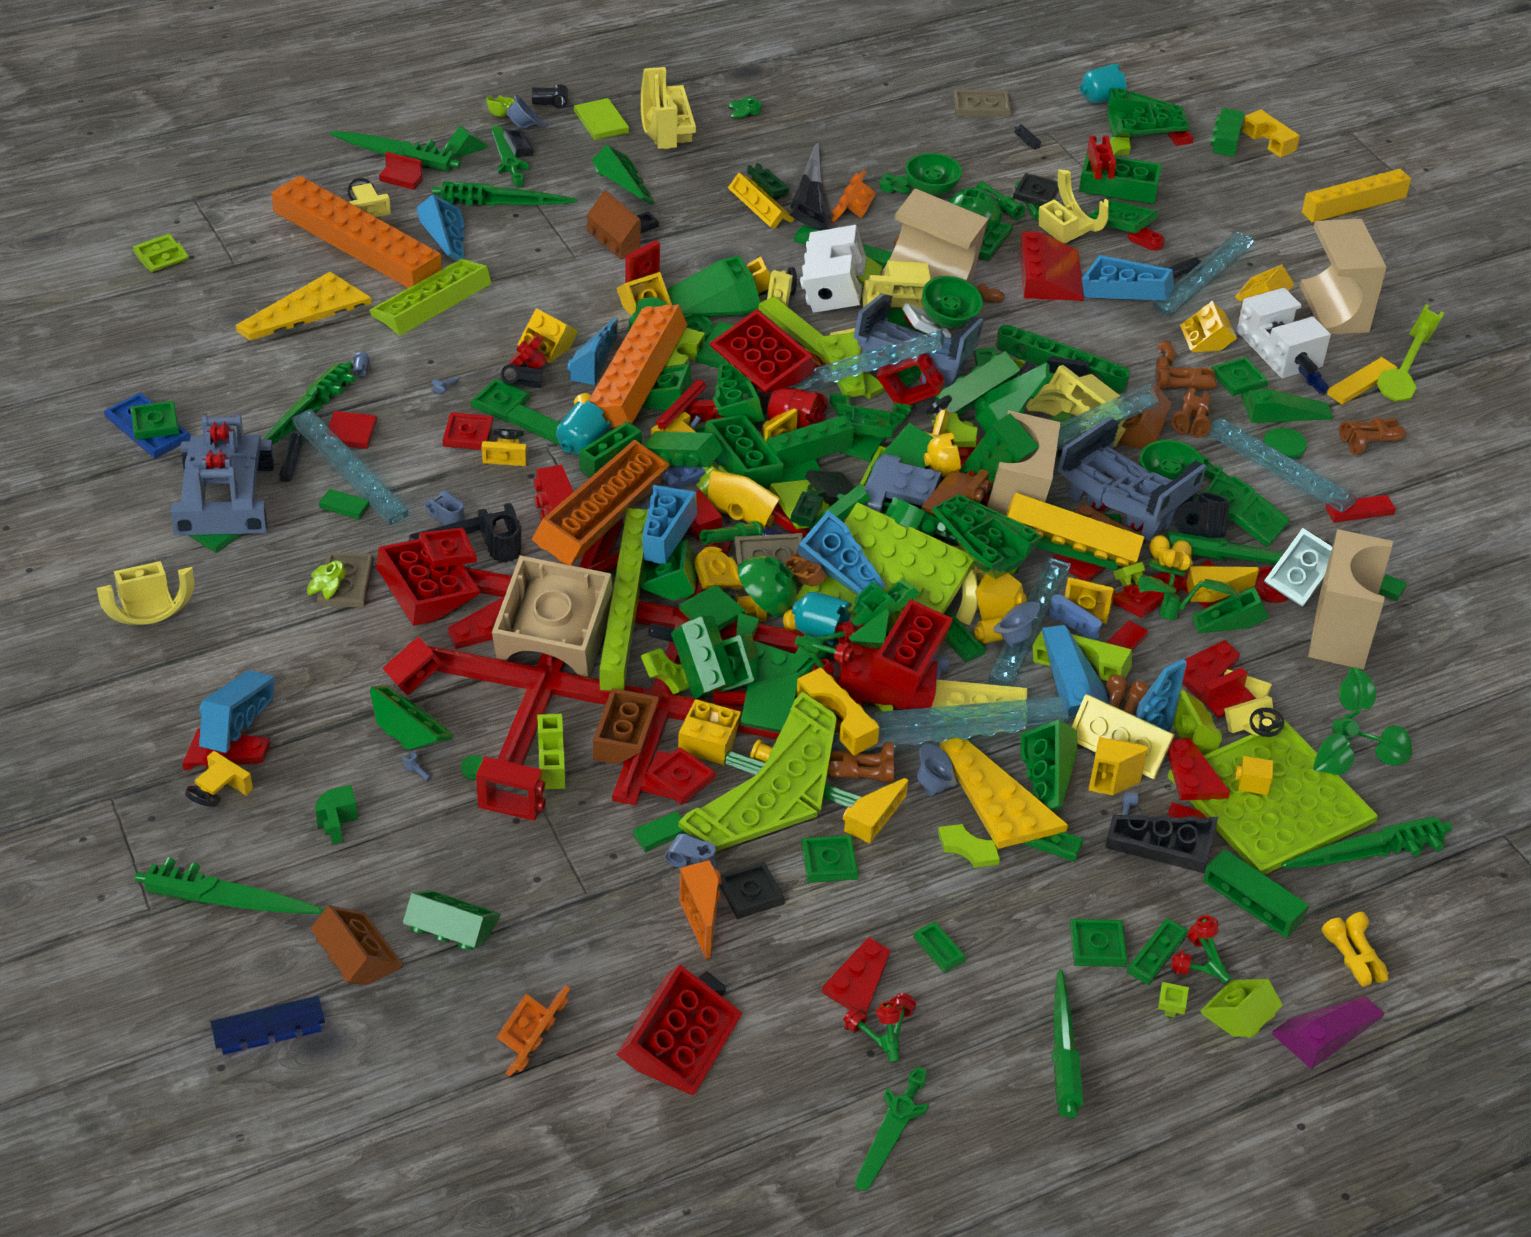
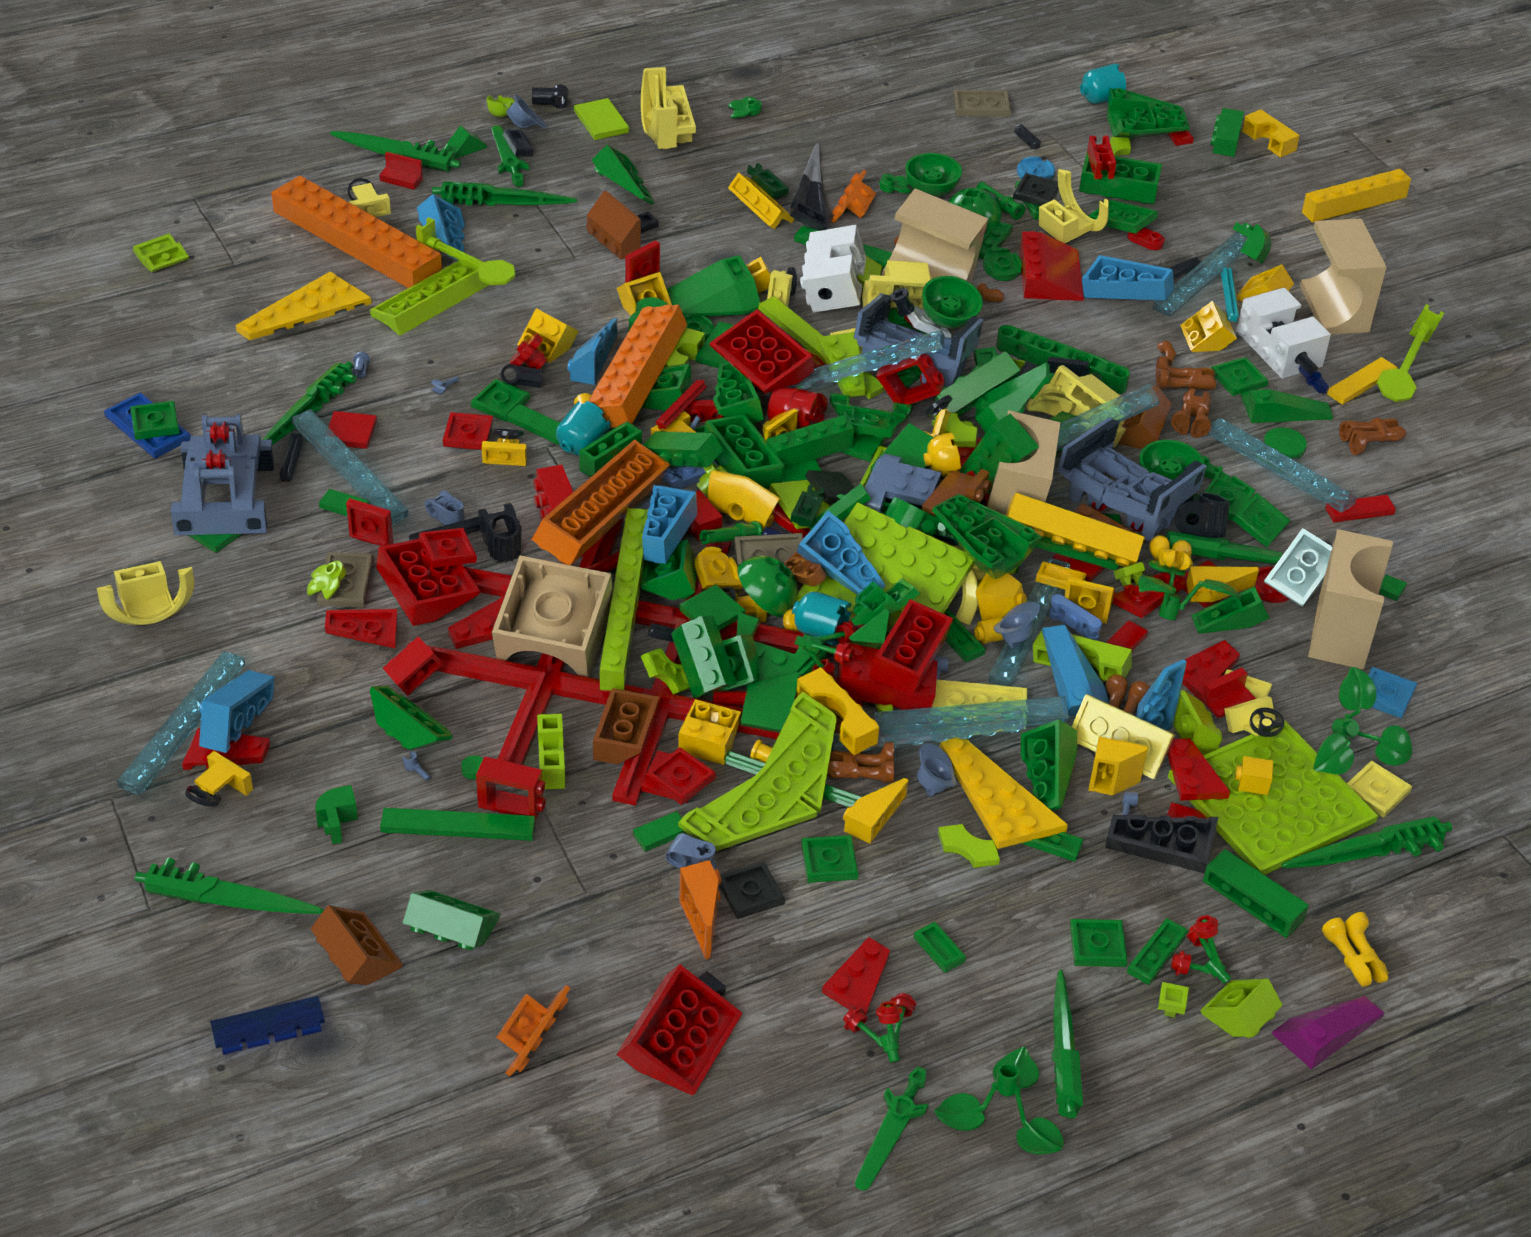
none -> clear light blue plate [117,651,245,795]
none -> red wing [325,609,398,649]
none -> red tile [346,498,394,546]
none -> green tile [380,808,535,841]
none -> lime piece [416,217,515,286]
none -> black bush [890,288,915,316]
none -> green plant [934,1046,1064,1155]
none -> green tile [982,247,1022,281]
none -> dark azure tile [1017,157,1055,180]
none -> yellow tile [1035,561,1086,590]
none -> teal axle [1221,267,1240,322]
none -> green brick [1232,222,1271,264]
none -> light yellow tile [1347,760,1413,818]
none -> dark azure tile [1368,667,1417,719]

